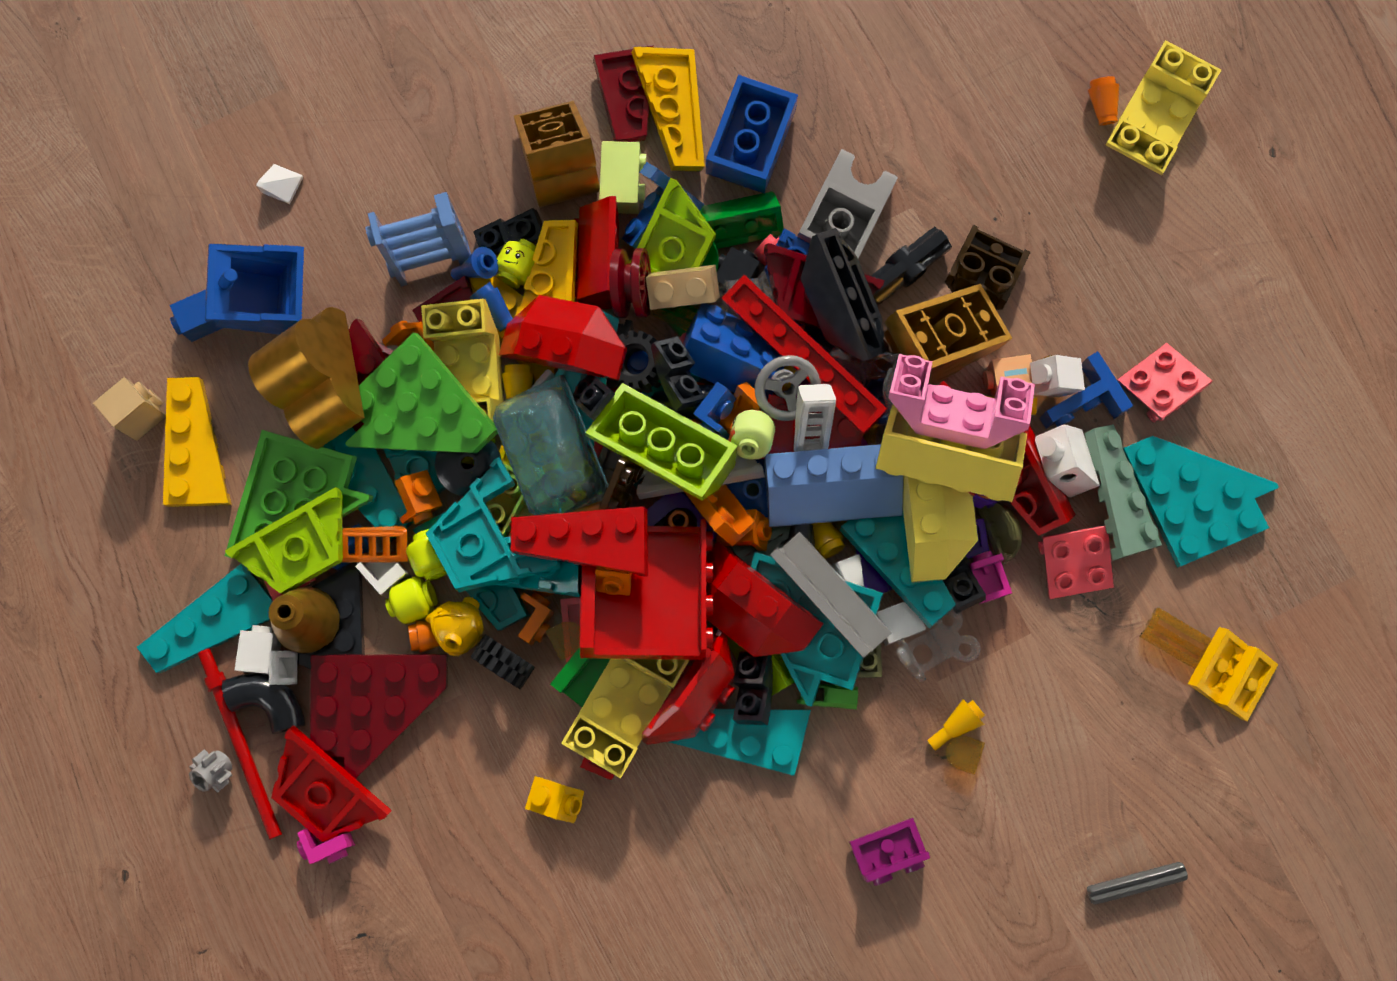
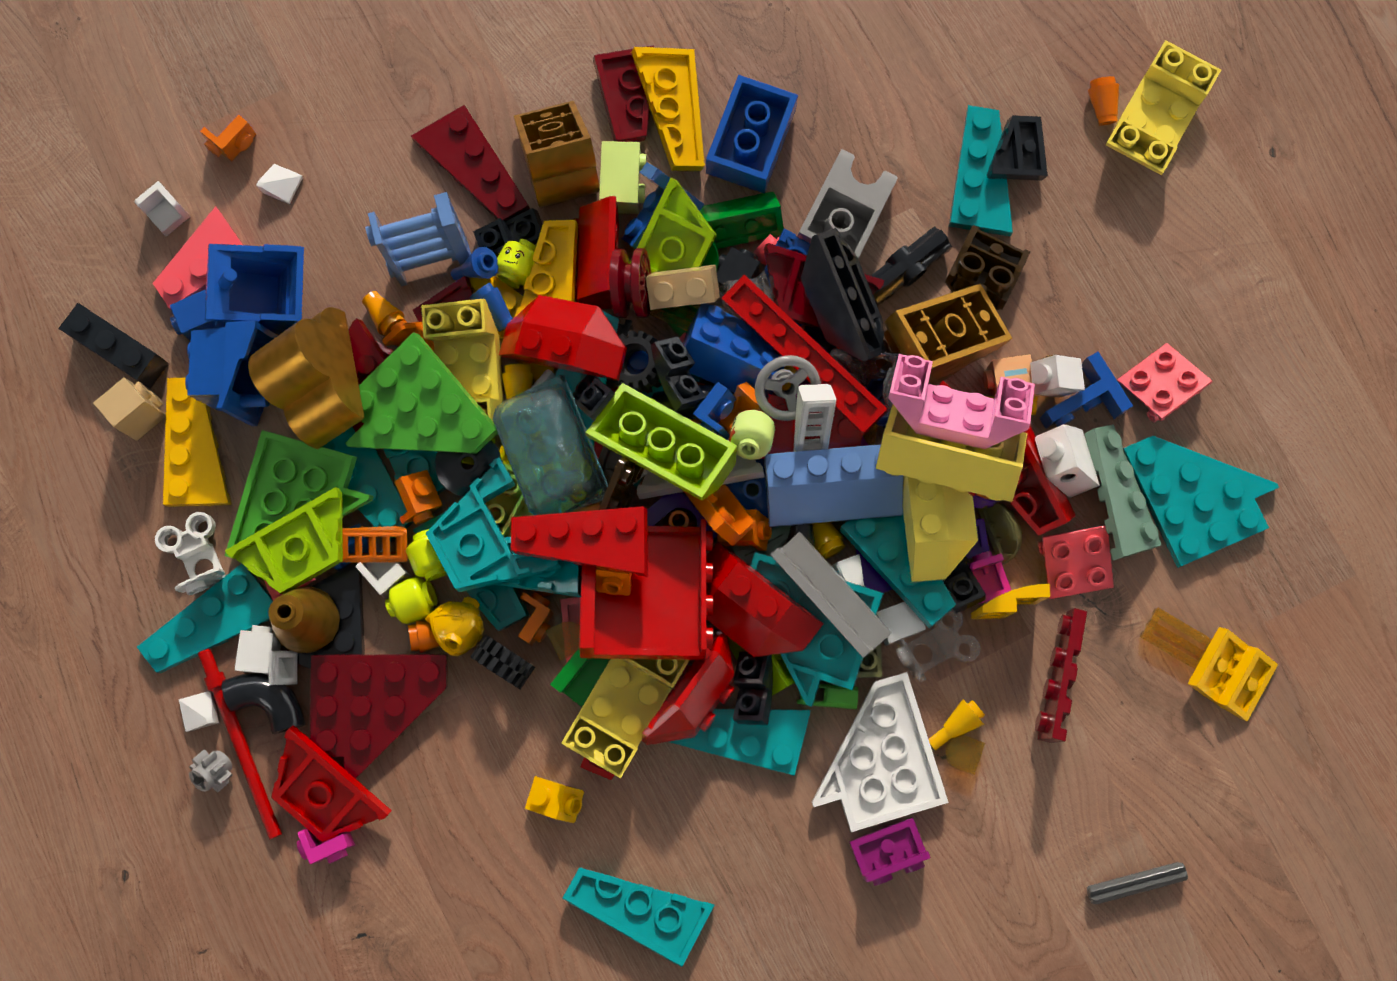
none -> black brick [58,303,169,389]
none -> white panel [134,181,191,236]
none -> coral wing [152,206,243,309]
none -> white piece [155,512,226,595]
none -> white slope [179,691,220,732]
none -> blue piece [185,321,278,426]
none -> orange bracket [200,115,257,162]
none -> light orange cone [362,291,406,336]
none -> dark red wing [411,105,530,221]
none -> teal wing [562,867,715,967]
none -> white wing [812,672,949,832]
none -> teal wing [948,105,1013,237]
none -> yellow slope [971,584,1050,619]
none -> black wing [987,115,1048,181]
none -> dark red wing [1035,608,1087,743]

